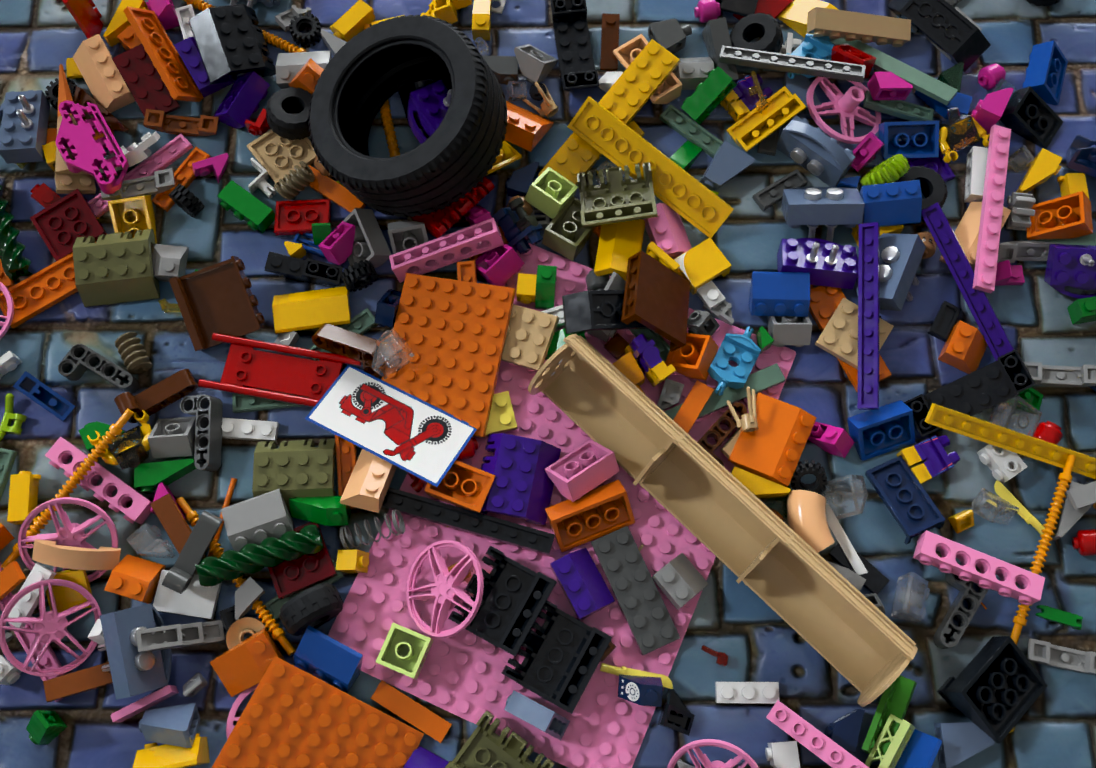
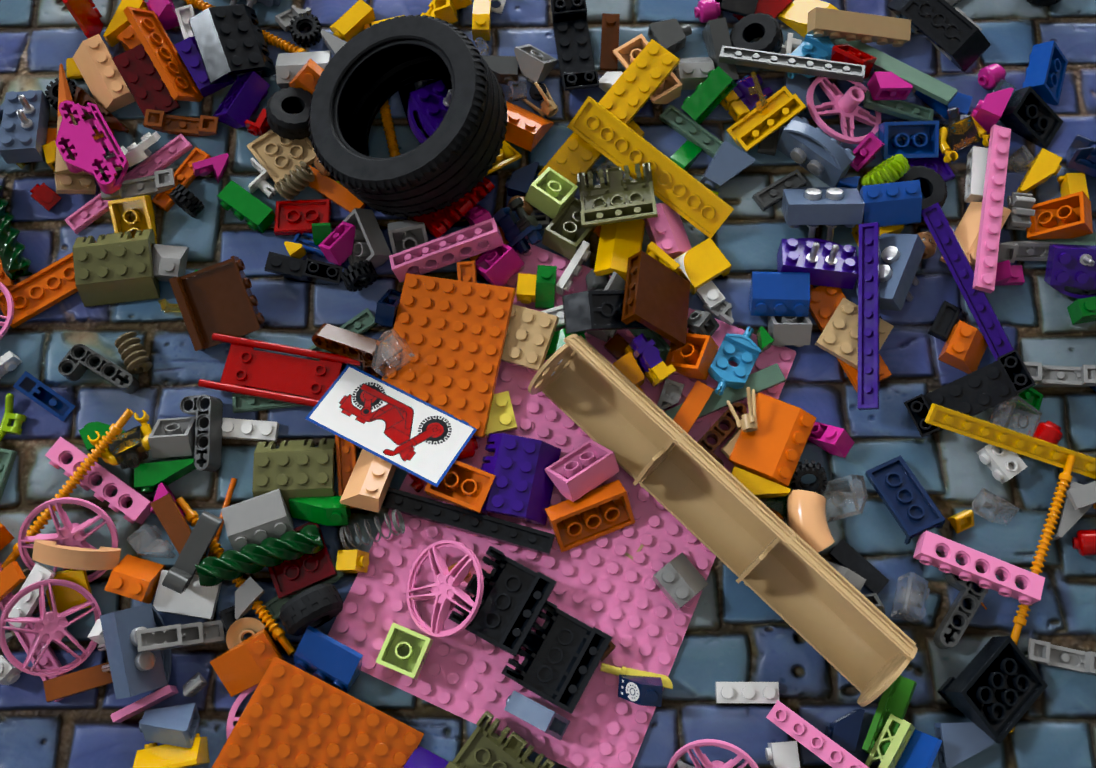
yellow brick [7,471,41,525] -> none
green slope [26,710,68,745] -> none
dark red plate [30,189,107,261] -> none
reddish brown beam [114,369,198,423] -> none
yellow slope [272,286,351,334] -> none
light grey slope [274,331,300,347] -> none
orange tile [370,680,453,743] -> none
dark purple slope [550,548,615,621] -> none
dark grey plate [591,526,680,655] -> none
black slope [657,689,695,736] -> none
clear red hand [701,645,728,666] -> none
white sticker [826,503,868,575] -> none
blue slope [847,400,916,461] -> none
dark purple hips [896,435,960,484] -> none
clear green slope [937,62,964,93] -> none
light yellow piece [994,480,1045,535] -> none
green piece [1035,605,1083,630] -> none
none -> white plate [556,240,591,295]

